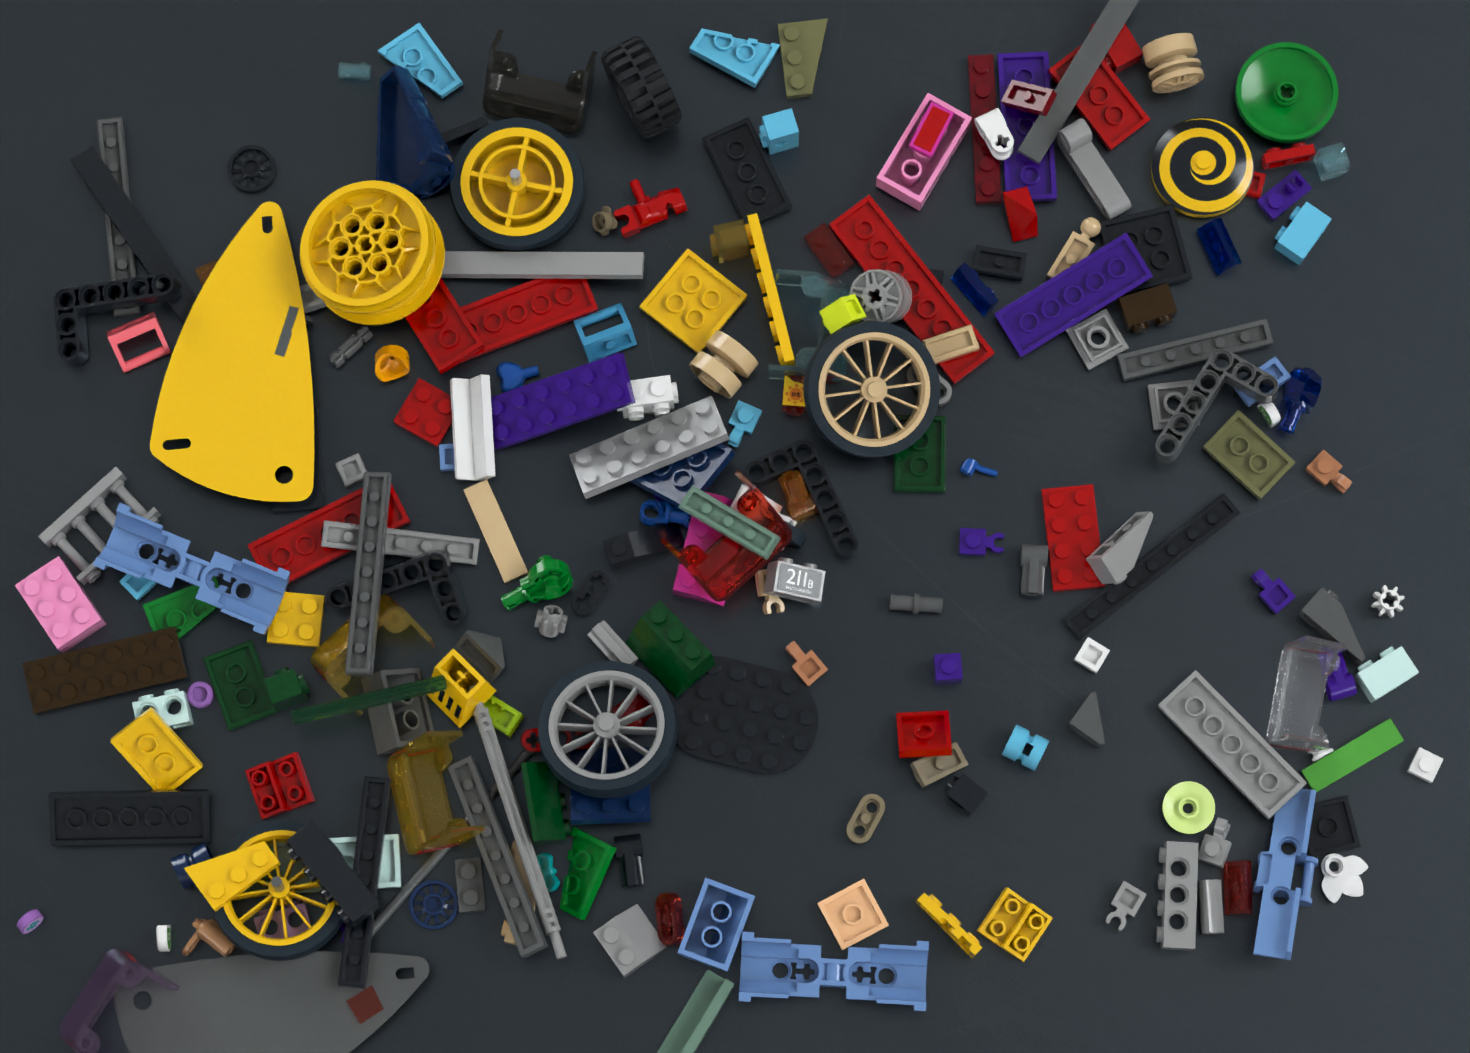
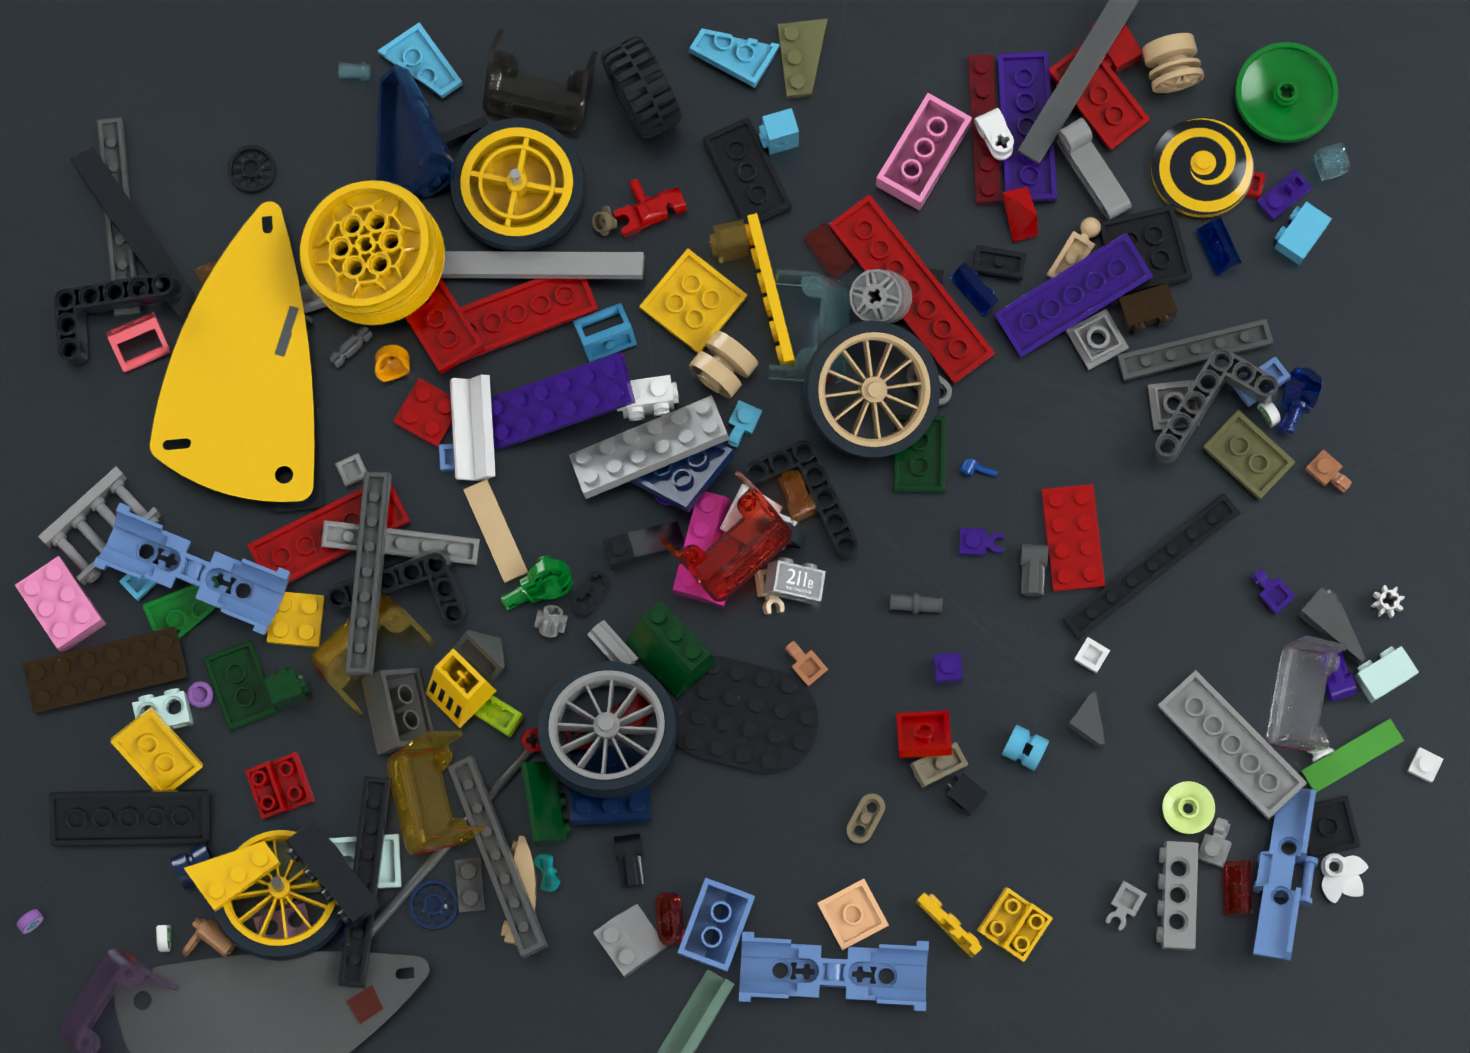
clear green axle [291,675,447,725] -> none
light grey axle [467,684,567,960] -> none
blue rock [496,362,540,393] -> none
green wing [560,826,617,921] -> none
blue connector [639,499,691,528] -> none
sand green tile [678,485,781,561] -> none
brick [782,375,807,416] -> none
neon yellow brick [819,294,867,334] -> none
red tile [908,101,954,159] -> none
tan tile [922,325,980,364] -> none
plate [1001,80,1057,116] -> none
light grey slope [1086,511,1154,585] -> none
light grey axle [1198,879,1224,935] -> none
red plate [1260,142,1316,170] -> none

